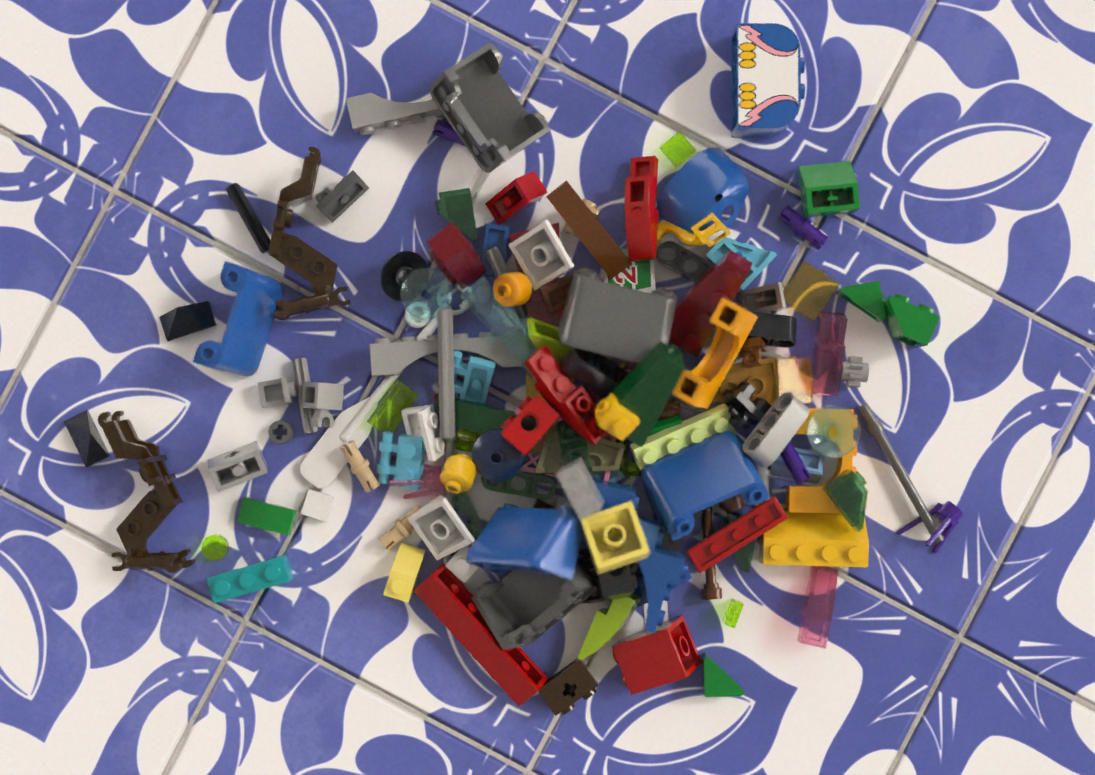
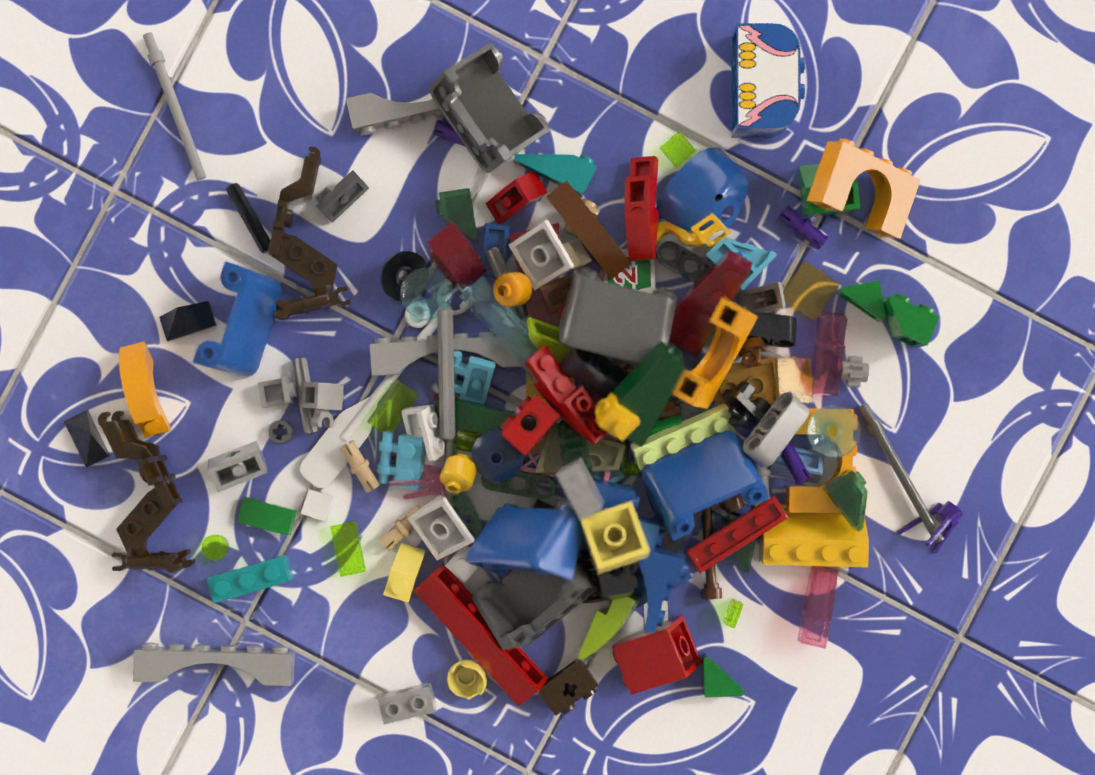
none -> light orange arch [119,341,170,438]
none -> light grey arch [133,642,295,686]
none -> light grey bar [143,32,207,180]
none -> clear neon green tile [330,521,366,577]
none -> light grey brick [378,682,437,724]
none -> light yellow hair [447,660,487,700]
none -> teal slope [514,154,597,197]
none -> dark tan slope [562,238,592,270]
none -> arch [807,138,920,239]

